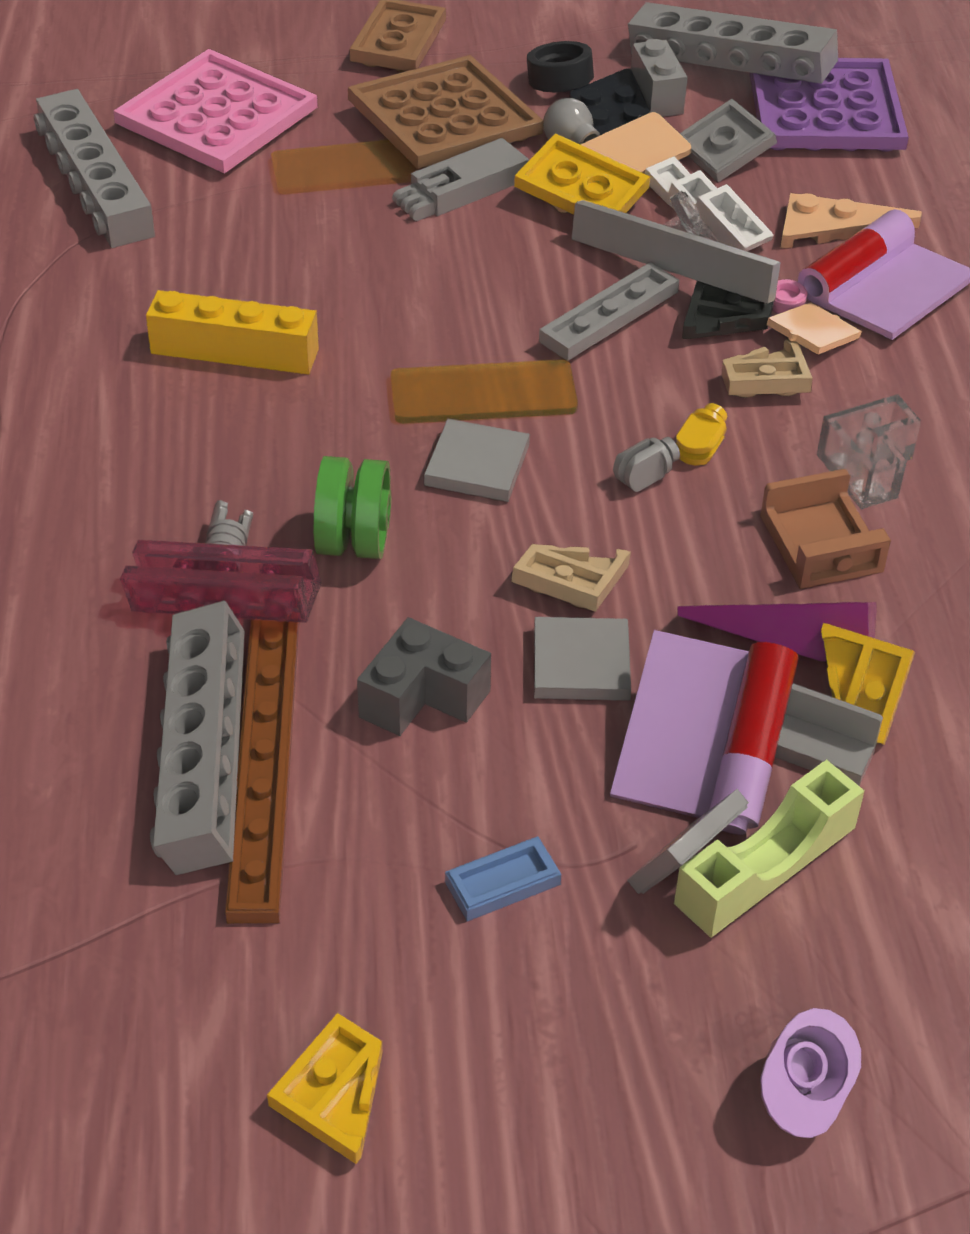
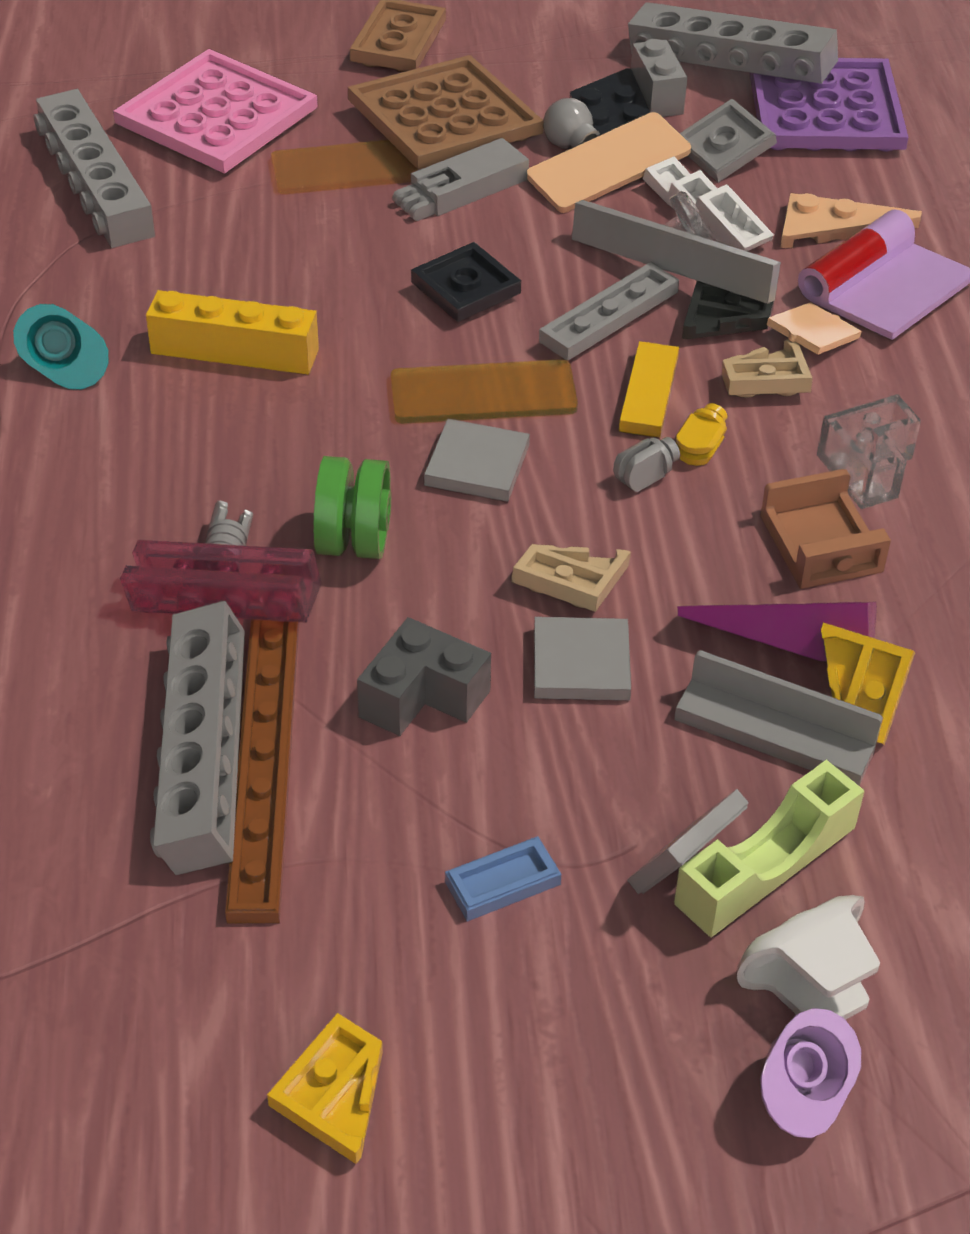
yellow plate [514,133,650,215] -> none
black tyre [527,41,594,93] -> none
lavender door [610,630,799,835] -> none
bright pink tile [772,279,808,314] -> none
none -> teal piece [13,304,109,390]
none -> black plate [411,242,522,322]
none -> yellow tile [619,341,679,438]
none -> white piece [737,895,880,1020]

